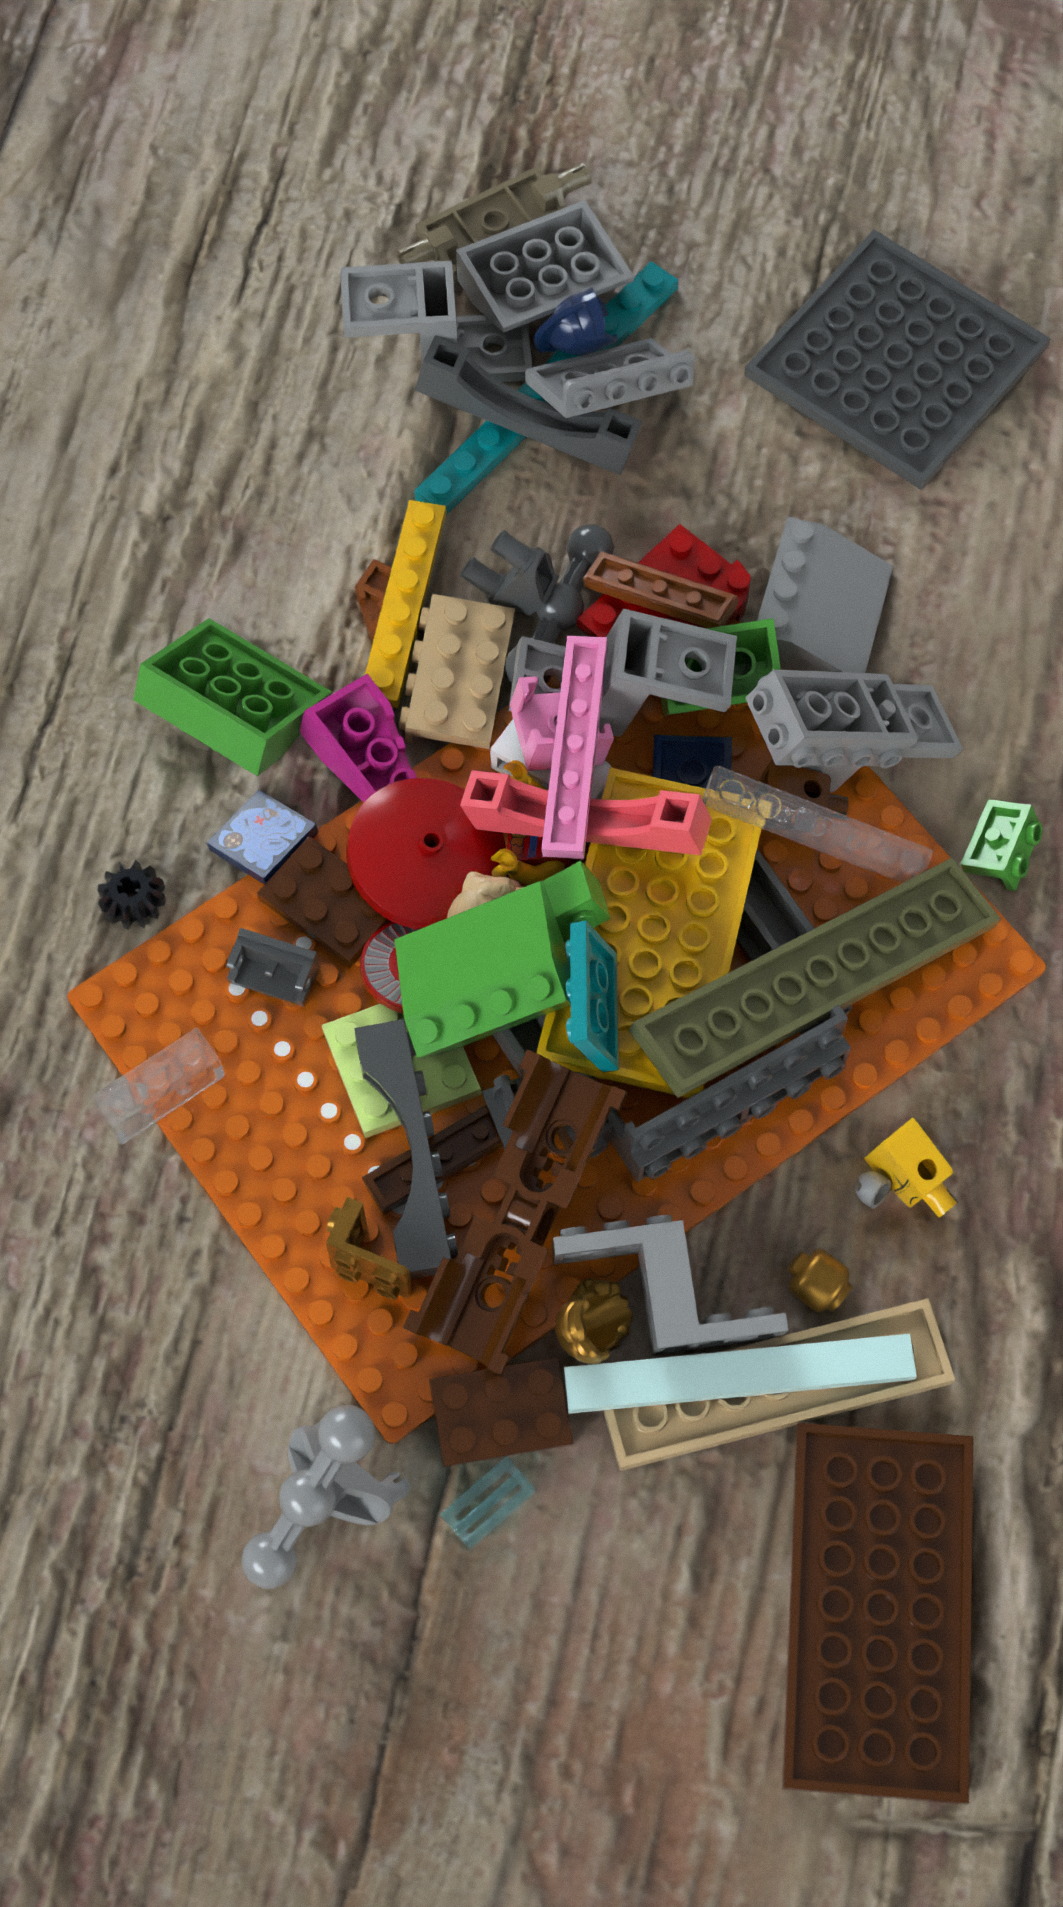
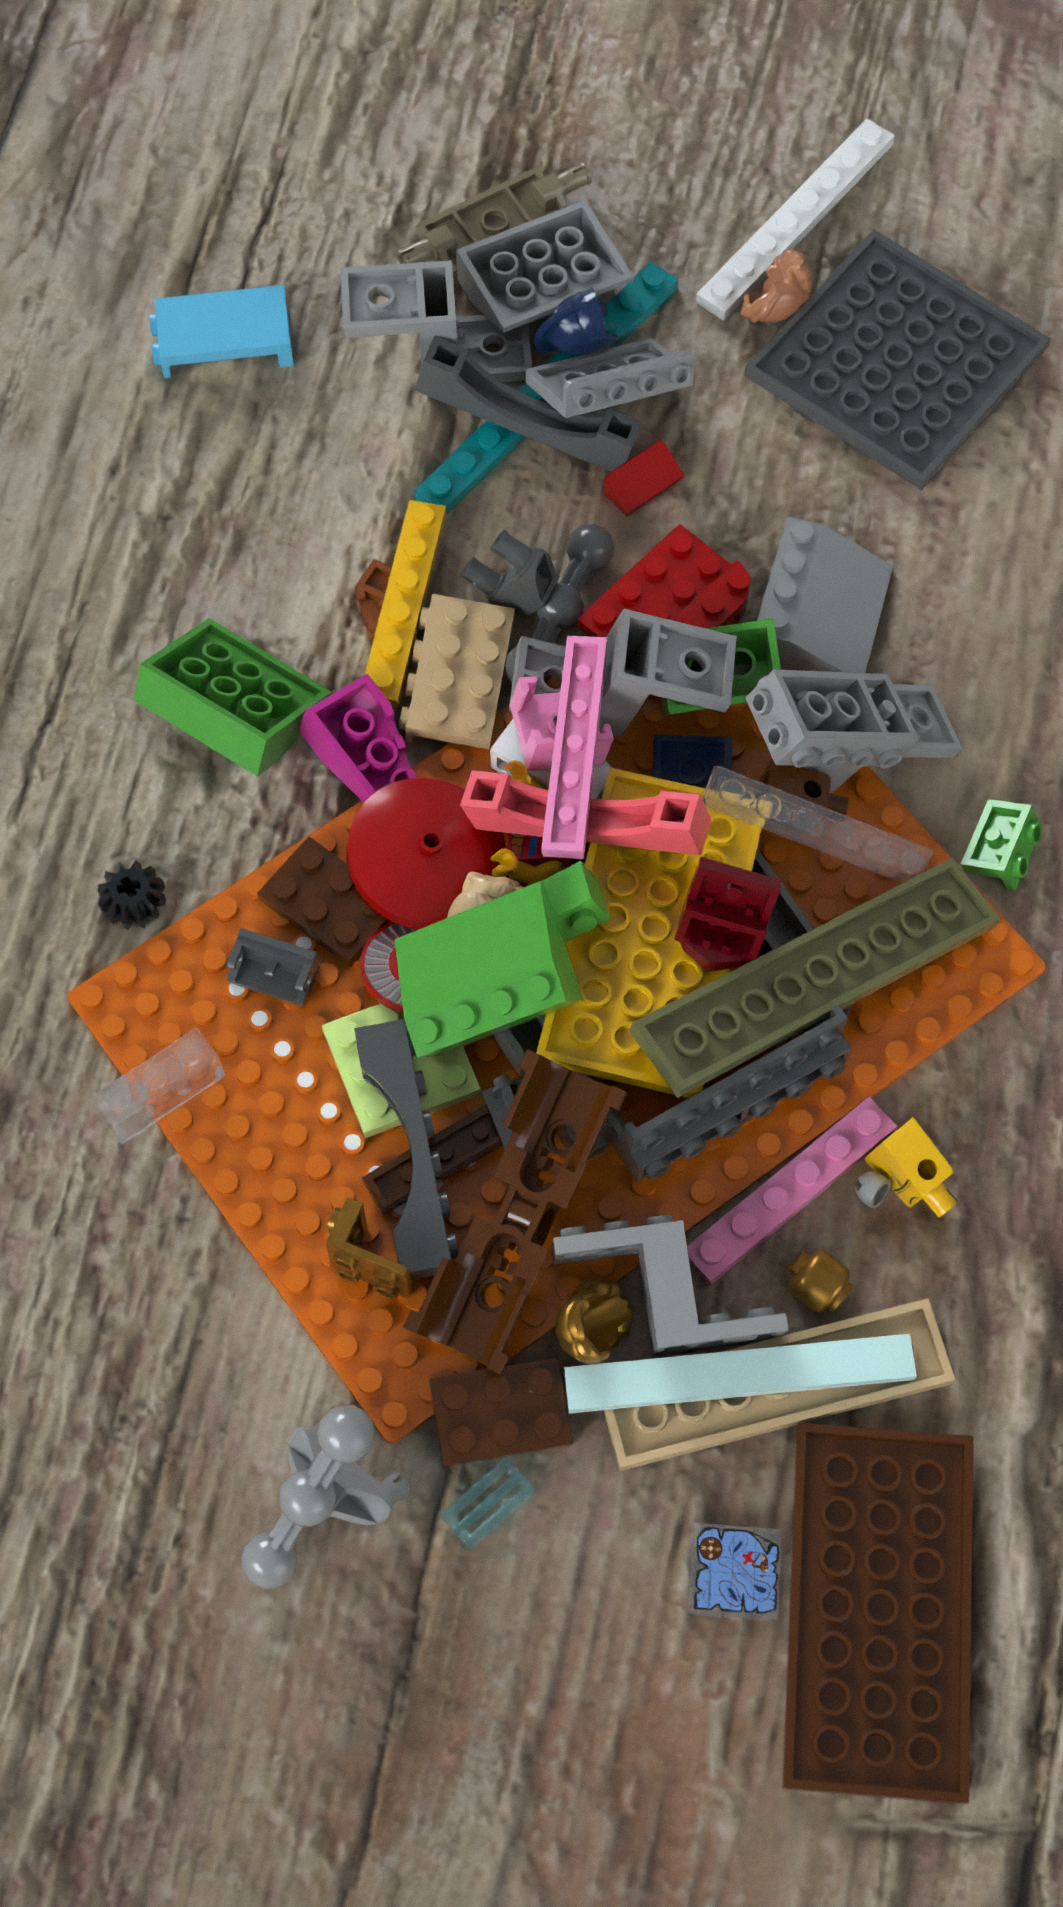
tile [206,790,319,885] -> none
teal plate [565,921,619,1072] -> none
dark orange tile [583,551,738,628] -> none
none -> medium azure panel [149,285,294,378]
none -> red slope [603,439,684,517]
none -> dark red piece [674,857,782,972]
none -> bright pink plate [687,1097,897,1286]
none -> tile [688,1523,782,1622]
none -> white plate [696,118,895,321]
none -> nougat hair [741,249,813,323]

